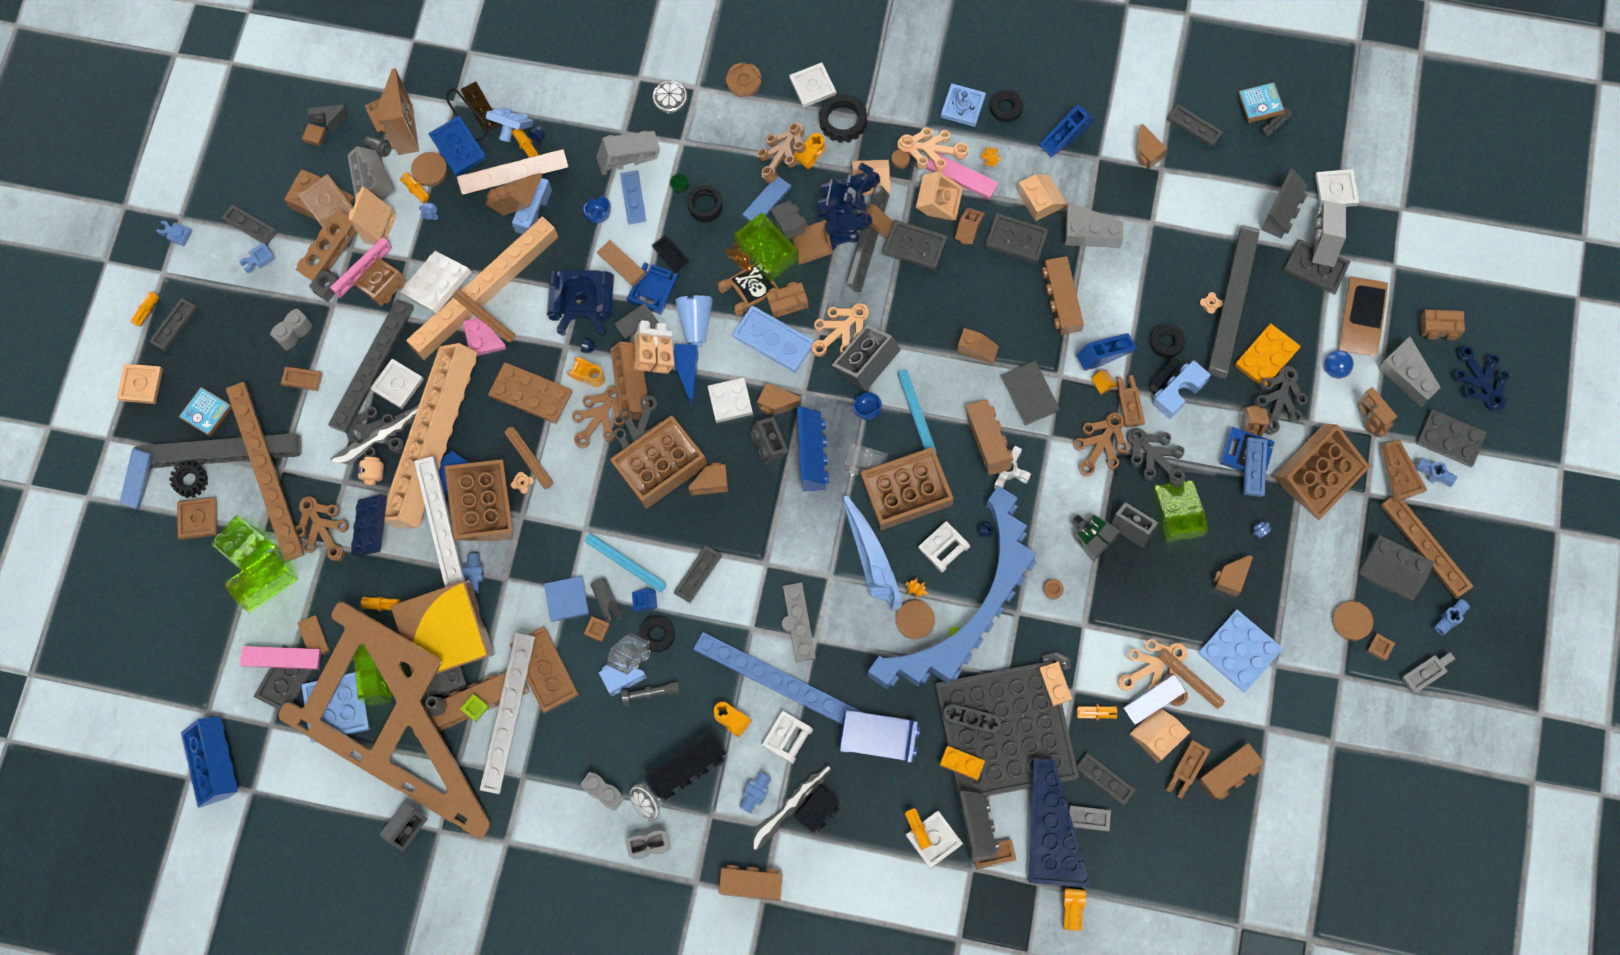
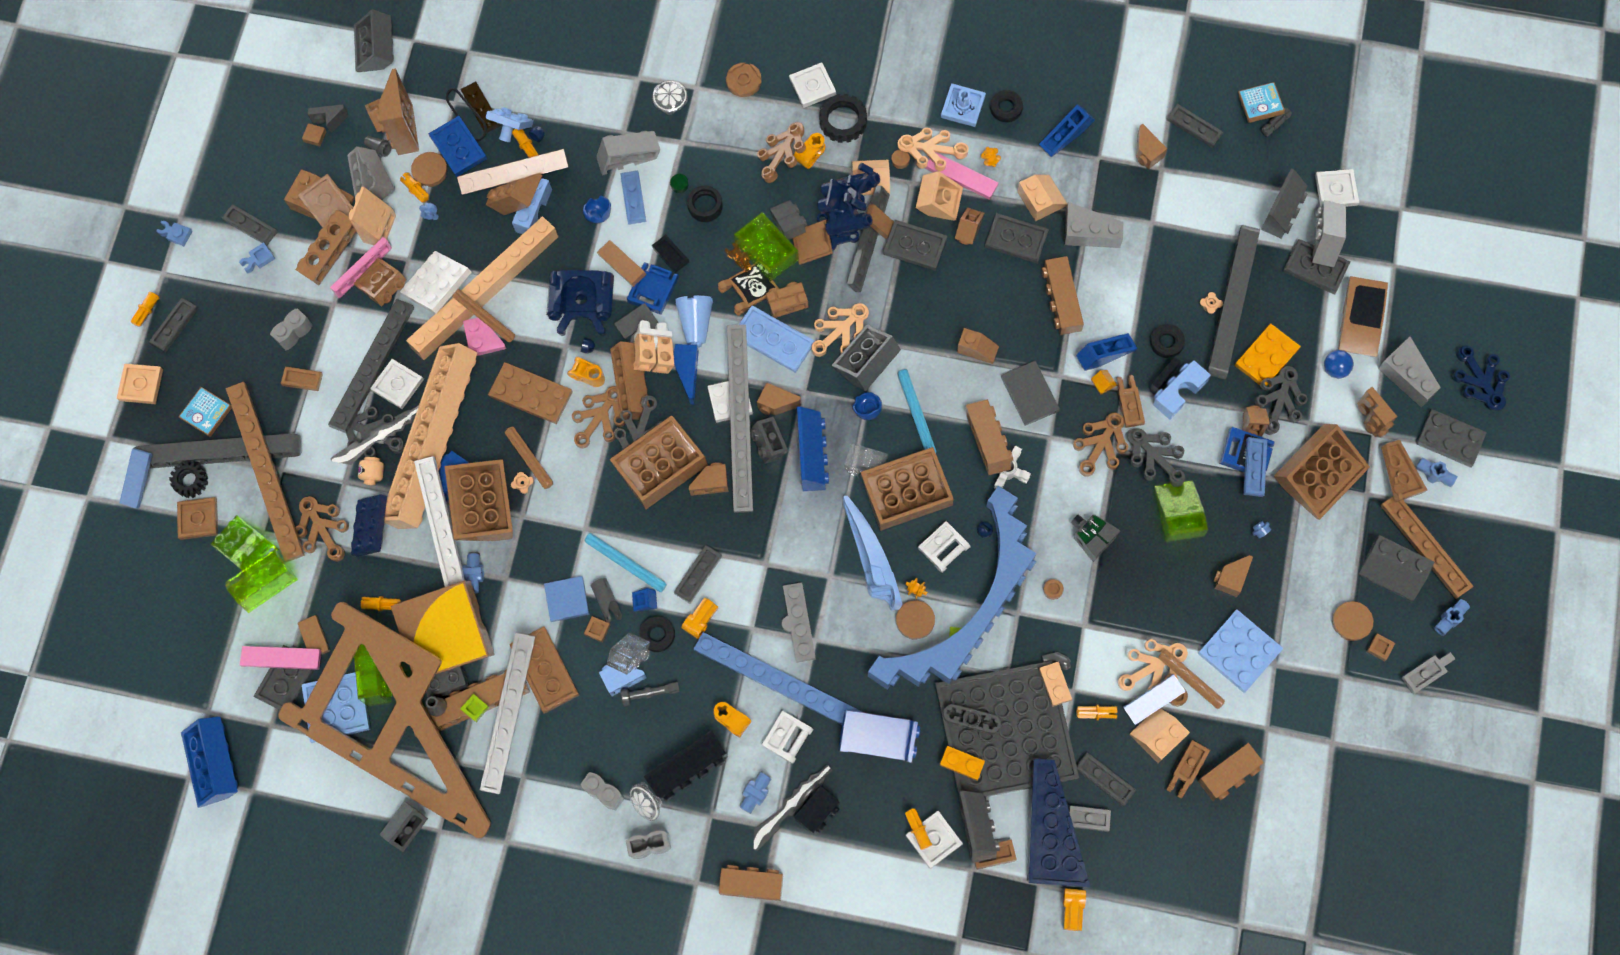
dark grey brick [309,269,339,302] -> none
medium blue tile [742,176,791,227] -> none
dark grey brick [1111,502,1158,548] -> none
medium nougat brick [1420,310,1465,340] -> none
none -> dark grey slope [354,9,394,72]
none -> light orange piece [681,598,718,639]
none -> light grey plate [727,325,753,513]

